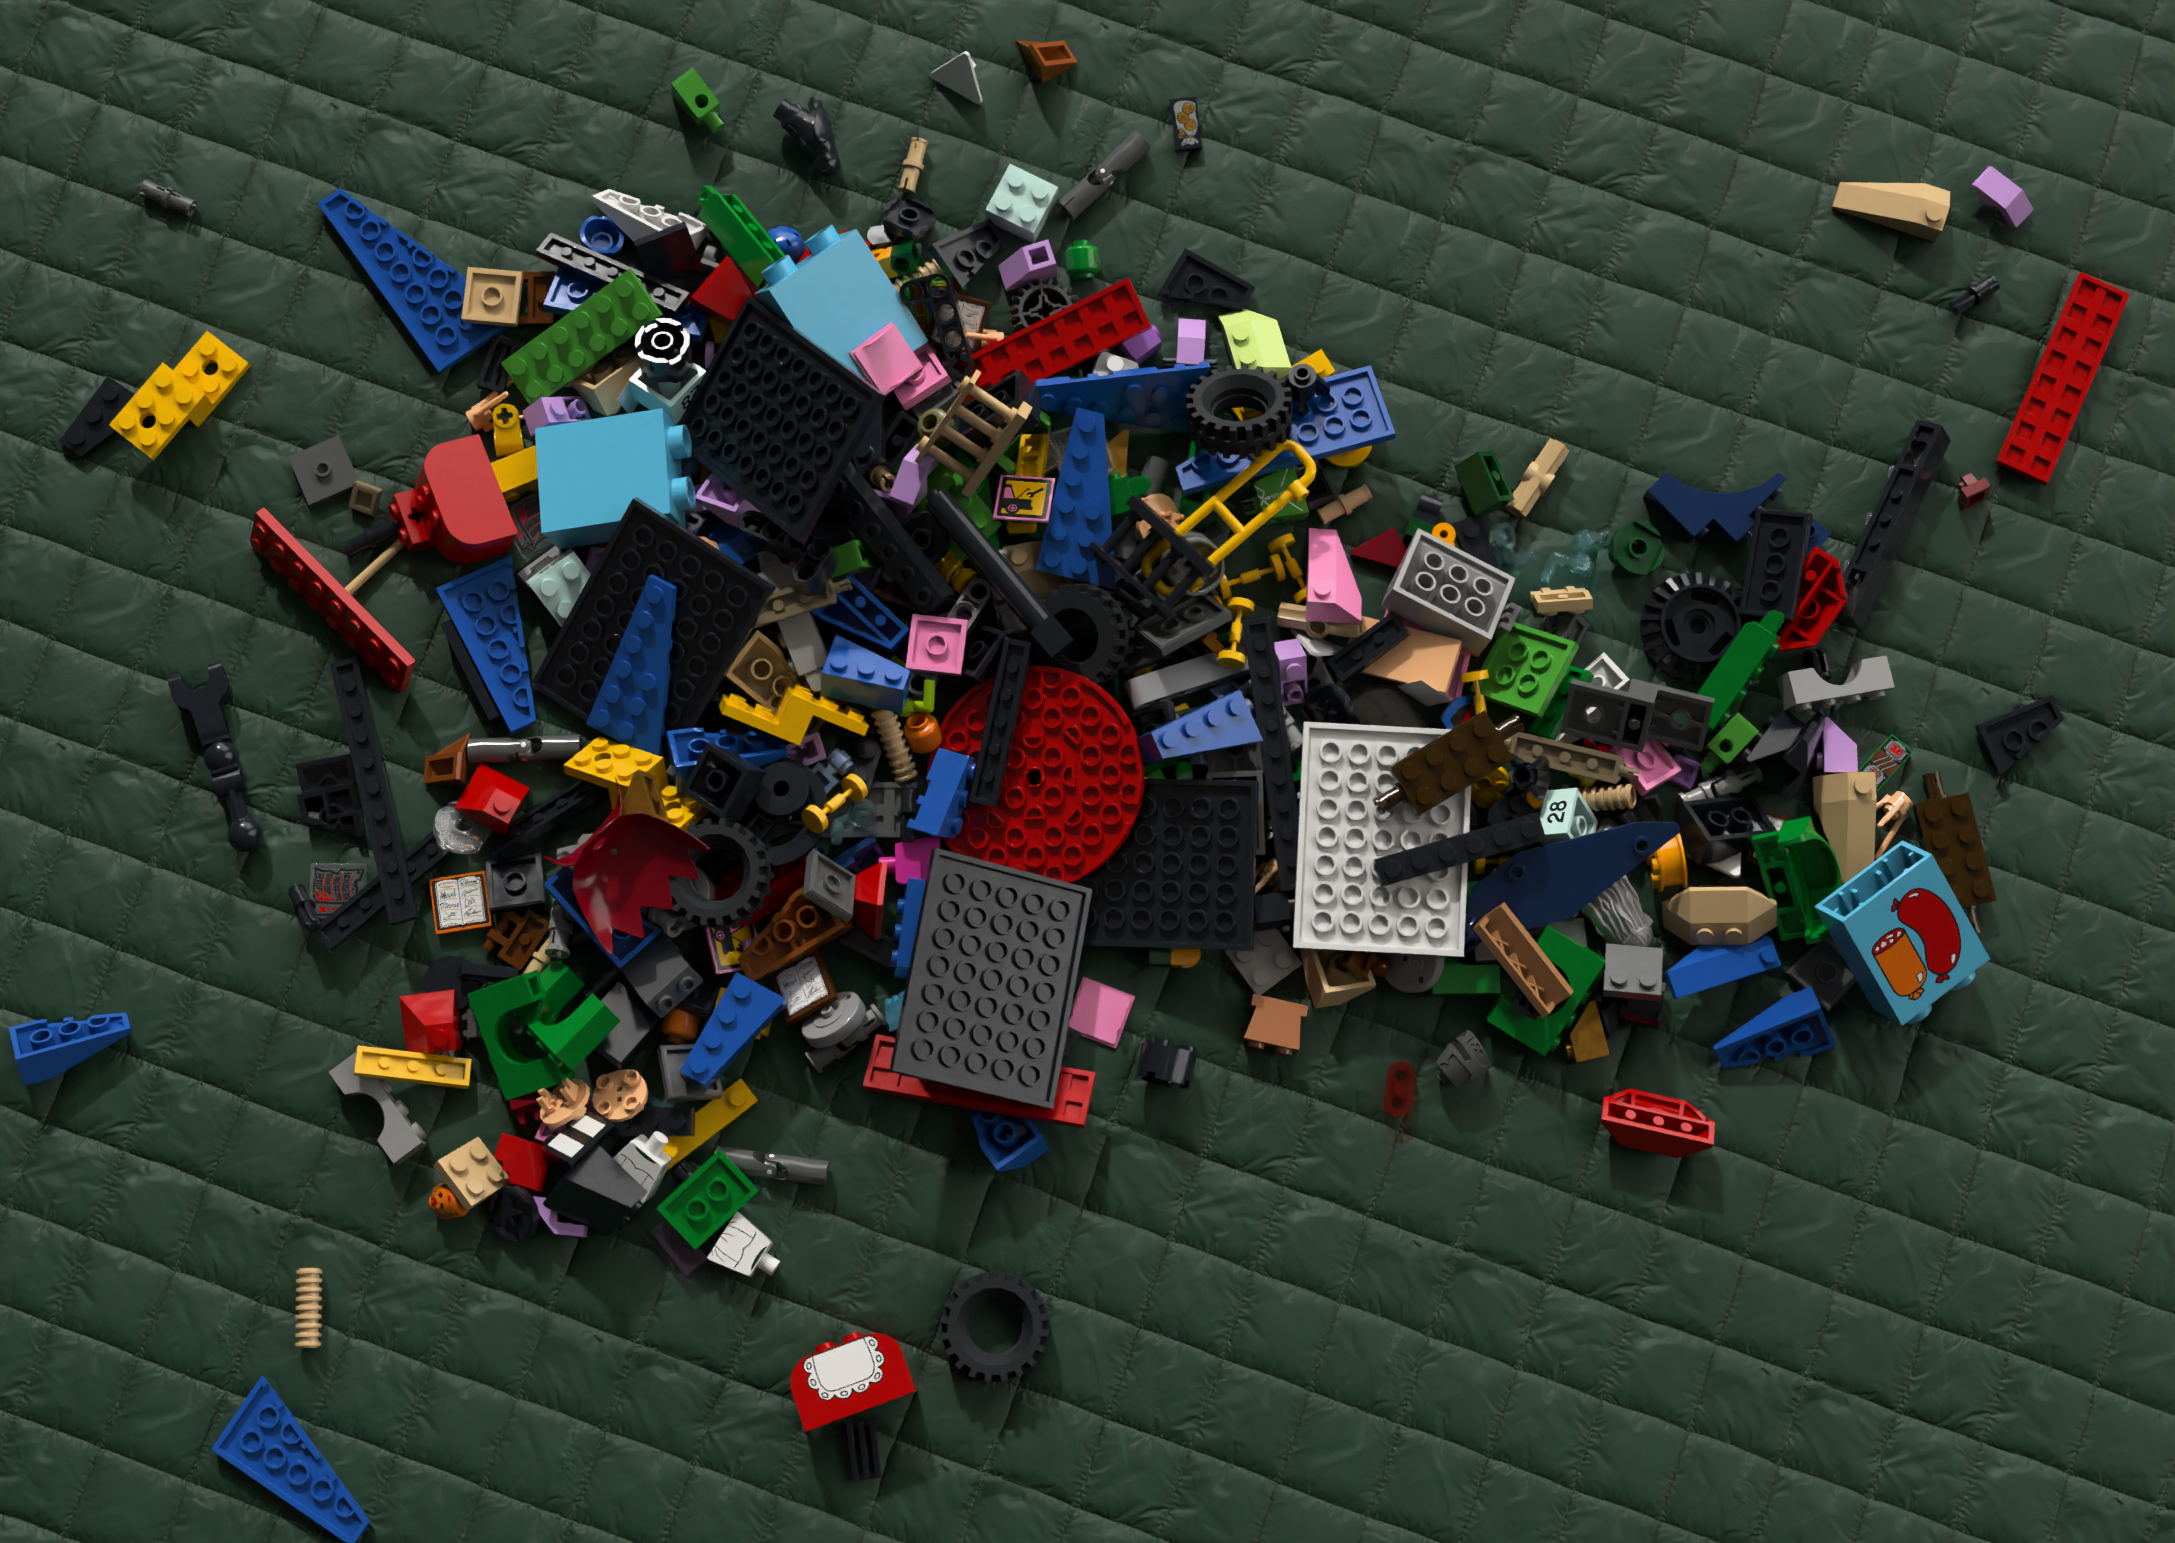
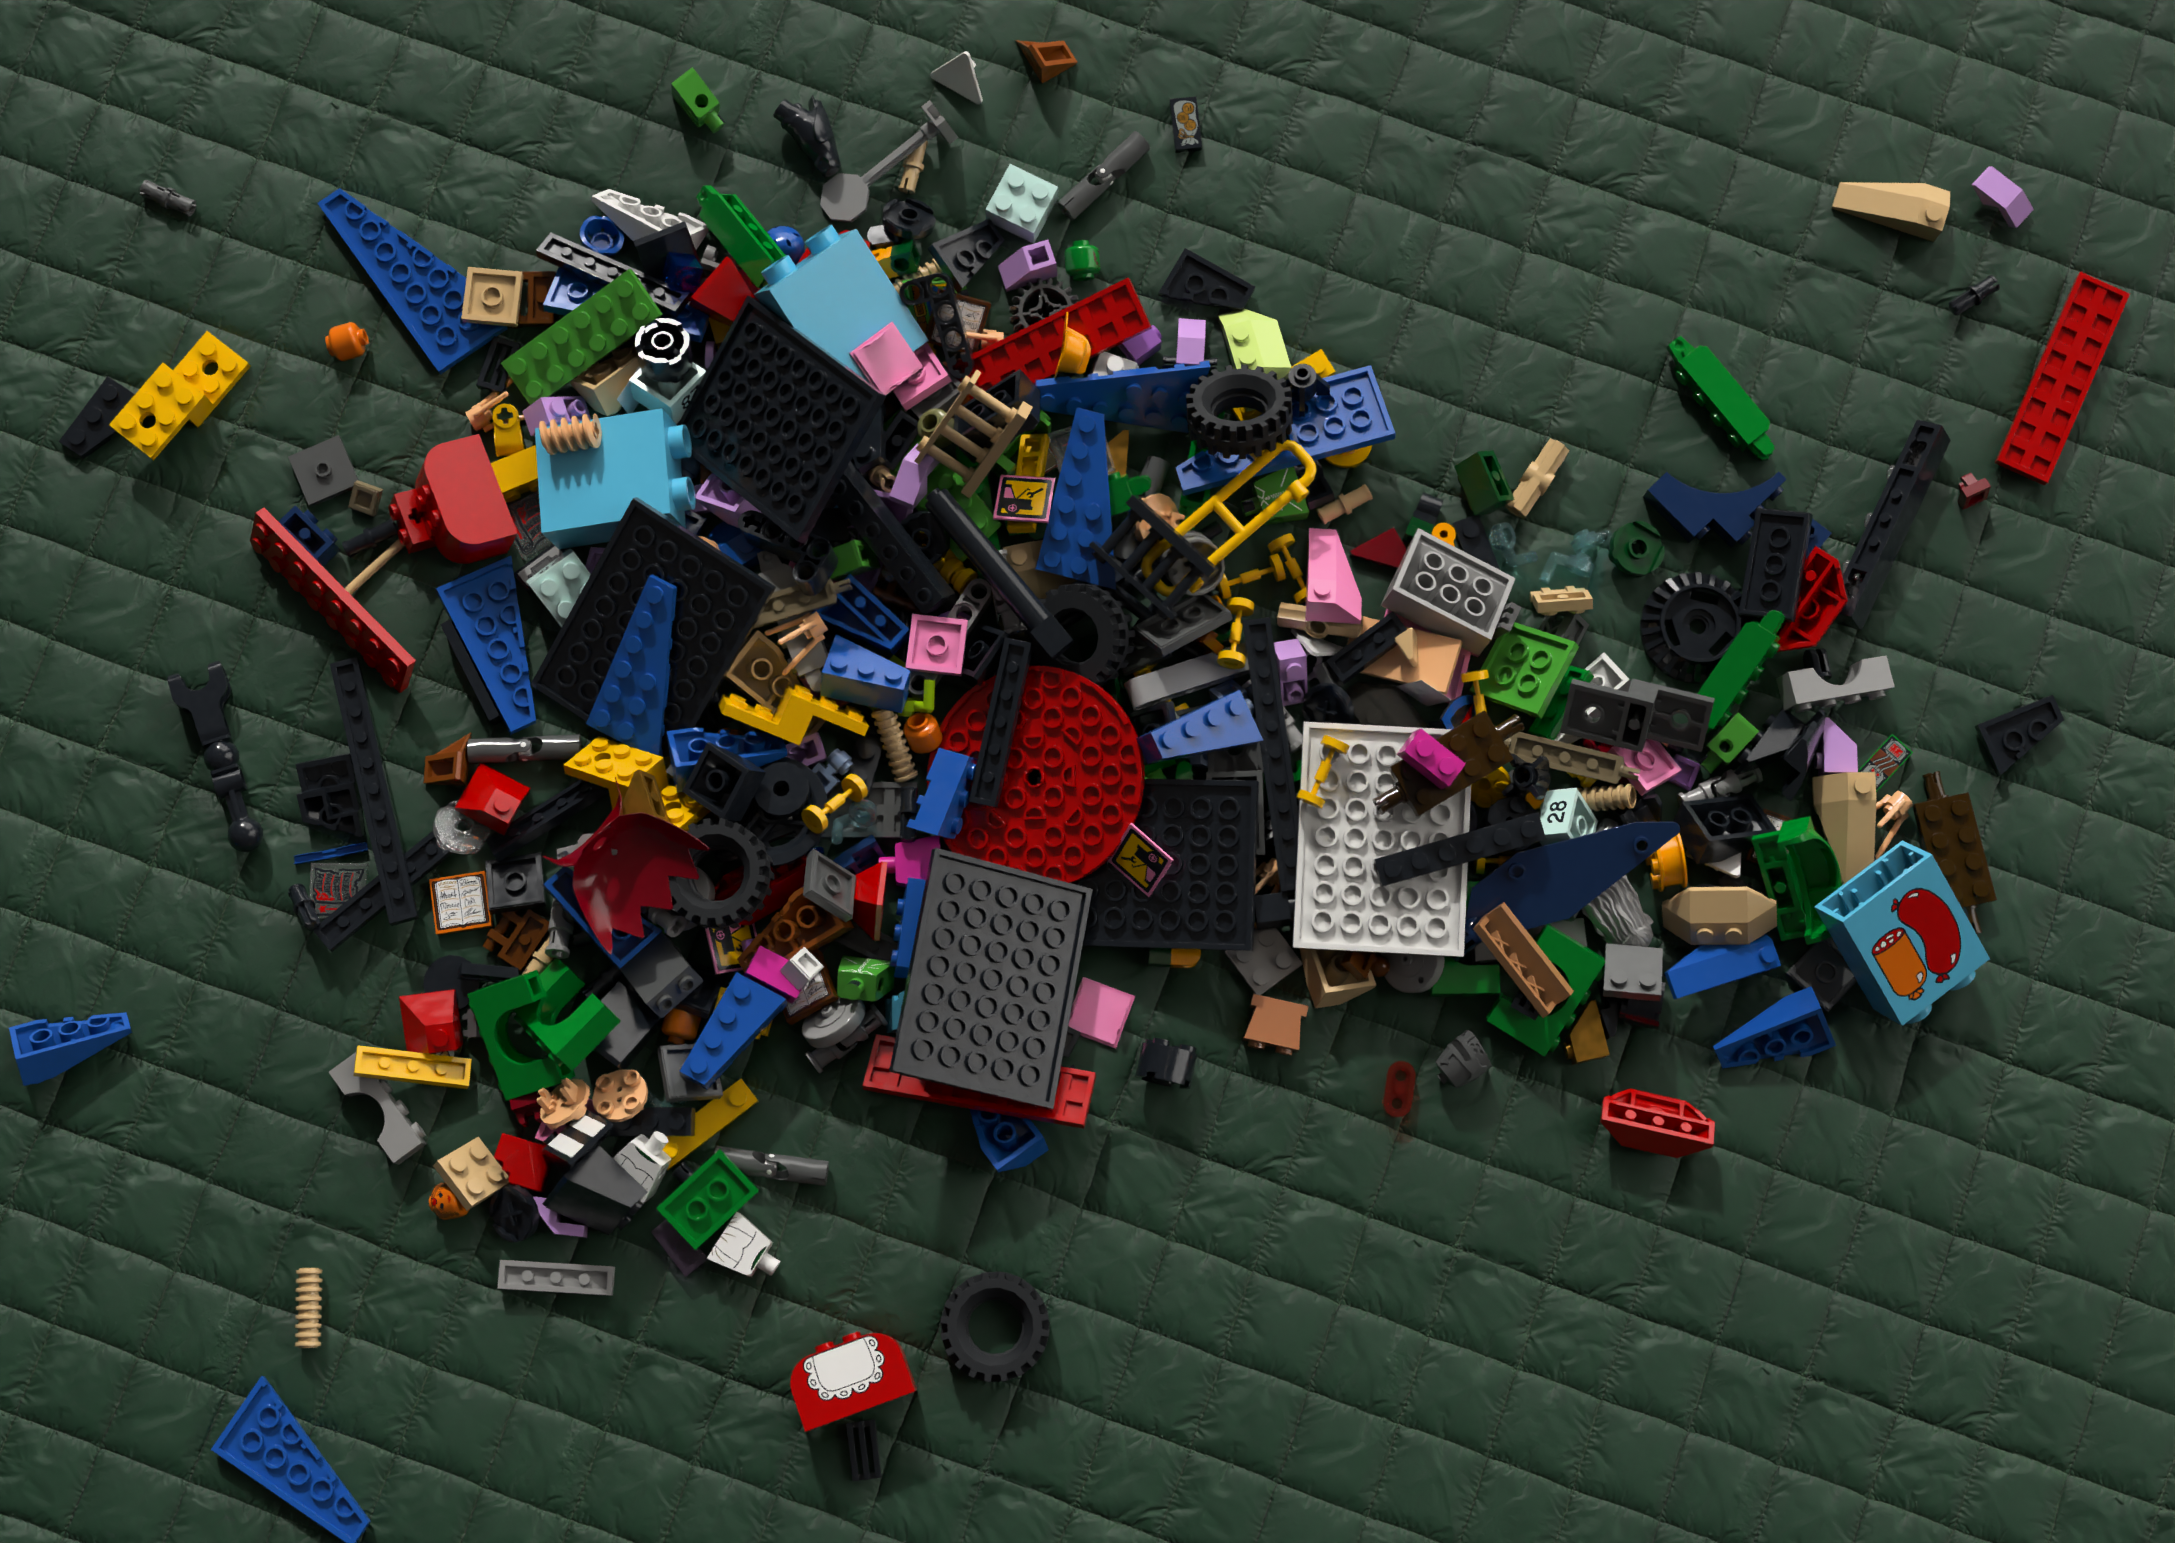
none -> dark blue brick [278,505,341,567]
none -> blue piece [294,842,368,865]
none -> orange head [325,322,369,361]
none -> light grey plate [497,1260,615,1295]
none -> light nougat piece [539,413,602,455]
none -> clear blue brick [662,252,703,293]
none -> dark pink hinge [743,946,801,1004]
none -> light nougat plant [764,611,828,676]
none -> white slope [780,947,824,990]
none -> light grey piece [820,100,958,222]
none -> bright green torso [837,955,895,1001]
none -> light orange piece [1054,312,1091,378]
none -> piece [1108,823,1173,897]
none -> yellow wheel [1296,735,1350,809]
none -> tan slope [1395,627,1418,667]
none -> dark pink brick [1397,729,1466,789]
none -> green hinge [1666,336,1775,462]

